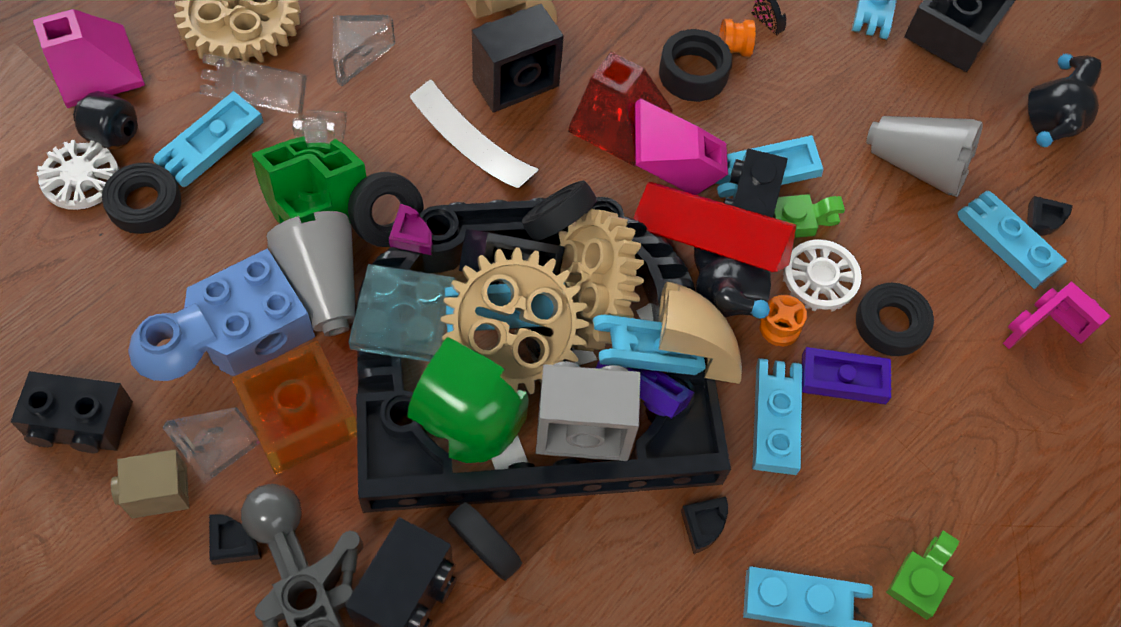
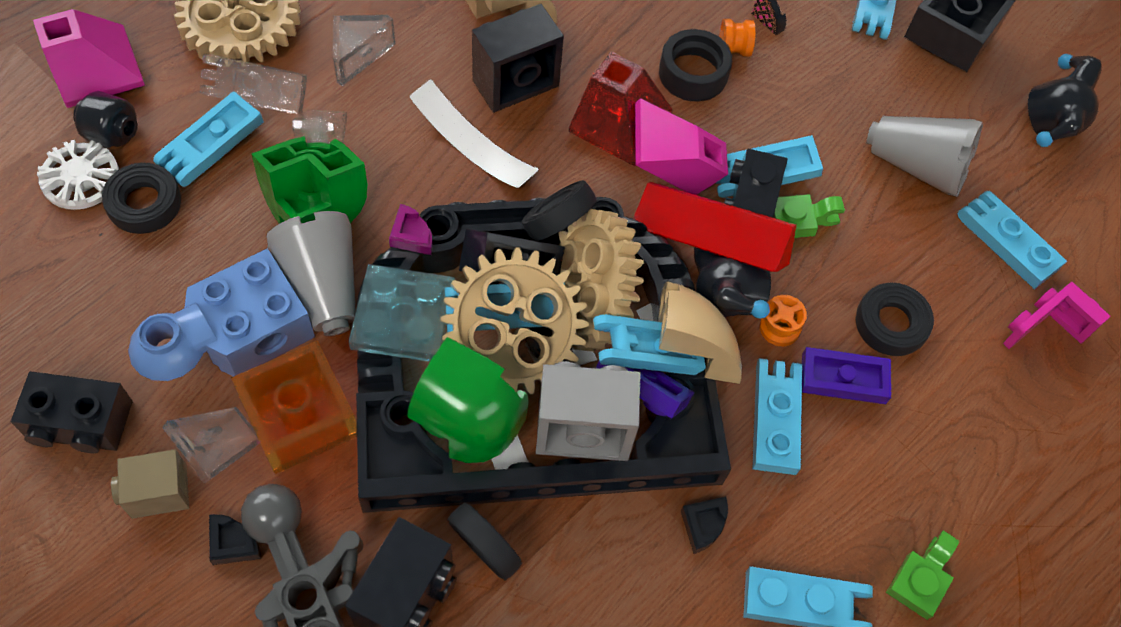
black tyre [348,172,424,247] -> none
white wheel [783,240,861,311] -> none
black tile [1027,196,1073,236] -> none

